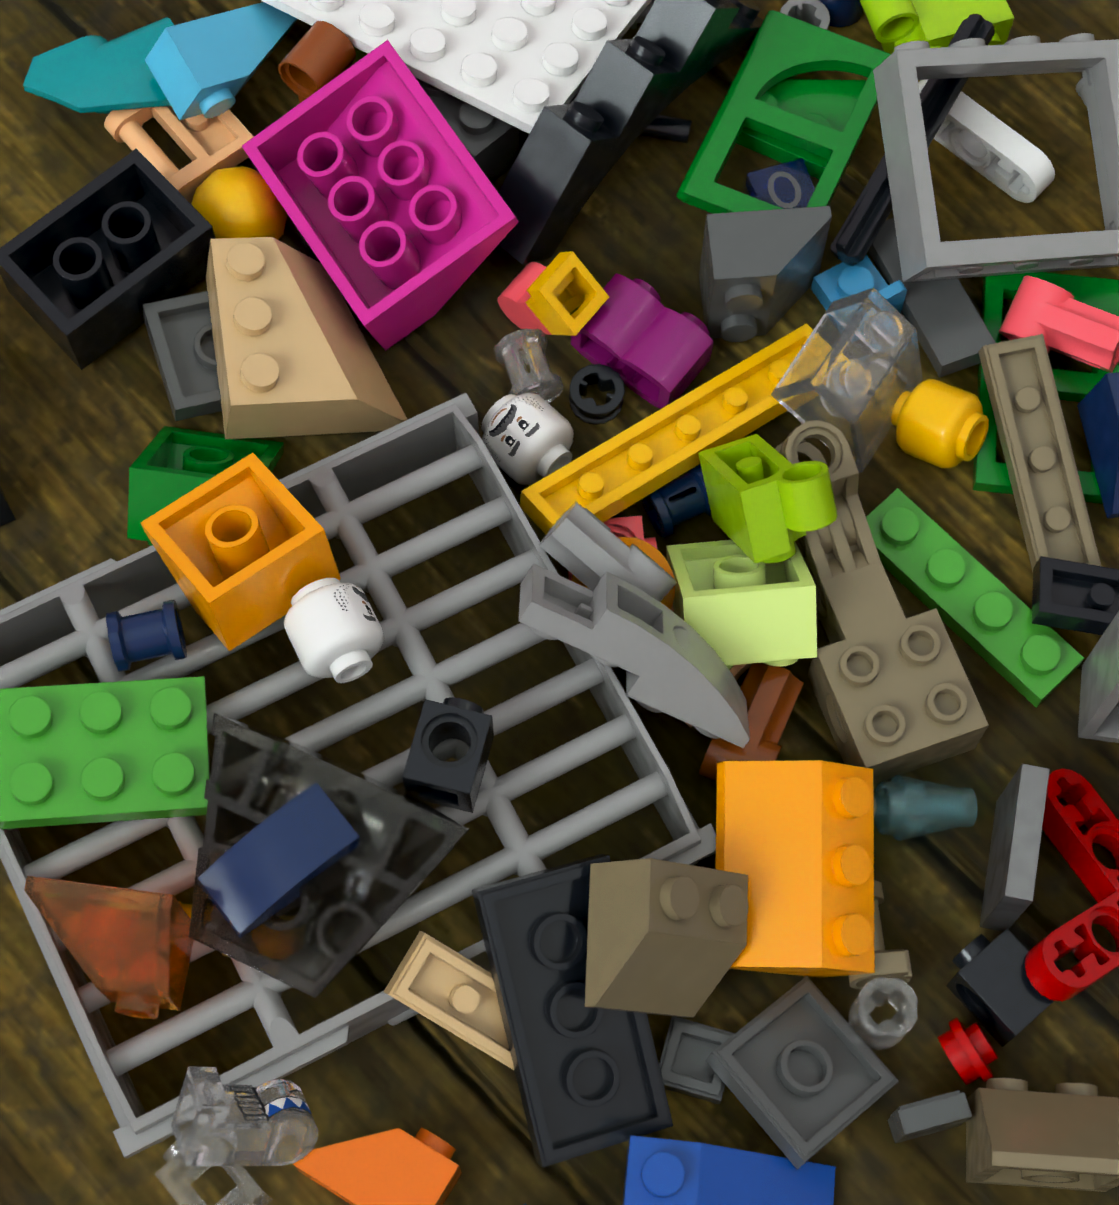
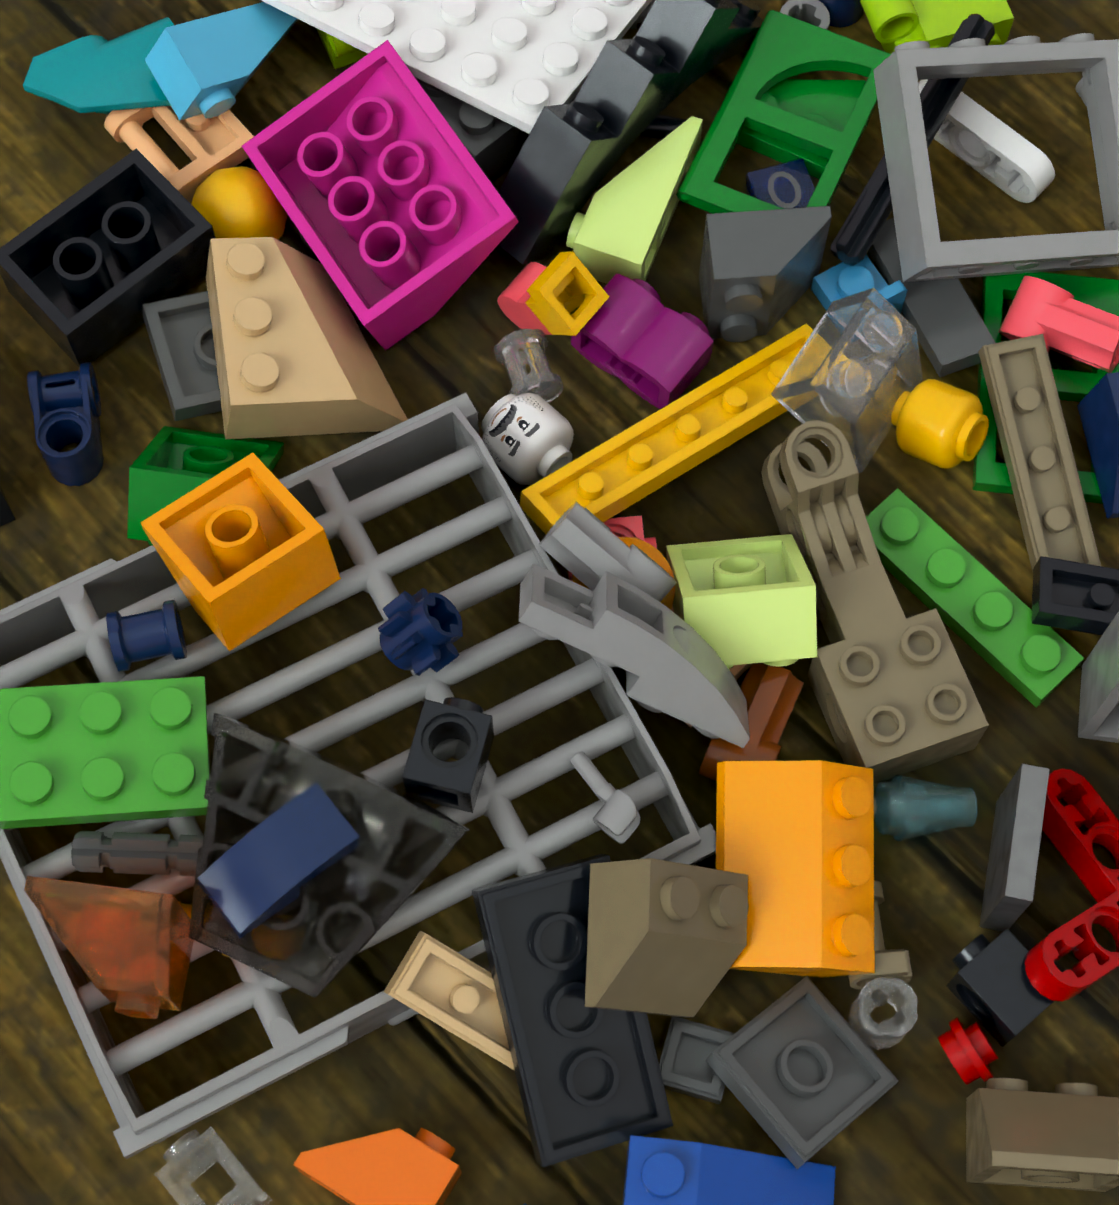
clear leg [171,1066,319,1166] -> none
dark orange piece [278,21,356,103] -> none
white head [283,578,384,683] -> none
black bush [569,364,625,425] -> none
dark blue bush [641,464,712,538] -> none
lime hinge [698,434,838,564] -> none
dark grey tile [888,1090,972,1144] -> none
none -> dark blue piece [27,362,104,486]
none -> dark grey axle [71,831,212,876]
none -> dark blue gear [378,588,463,676]
none -> yellowish green slope [566,116,703,284]
none -> light grey hand [570,751,641,844]

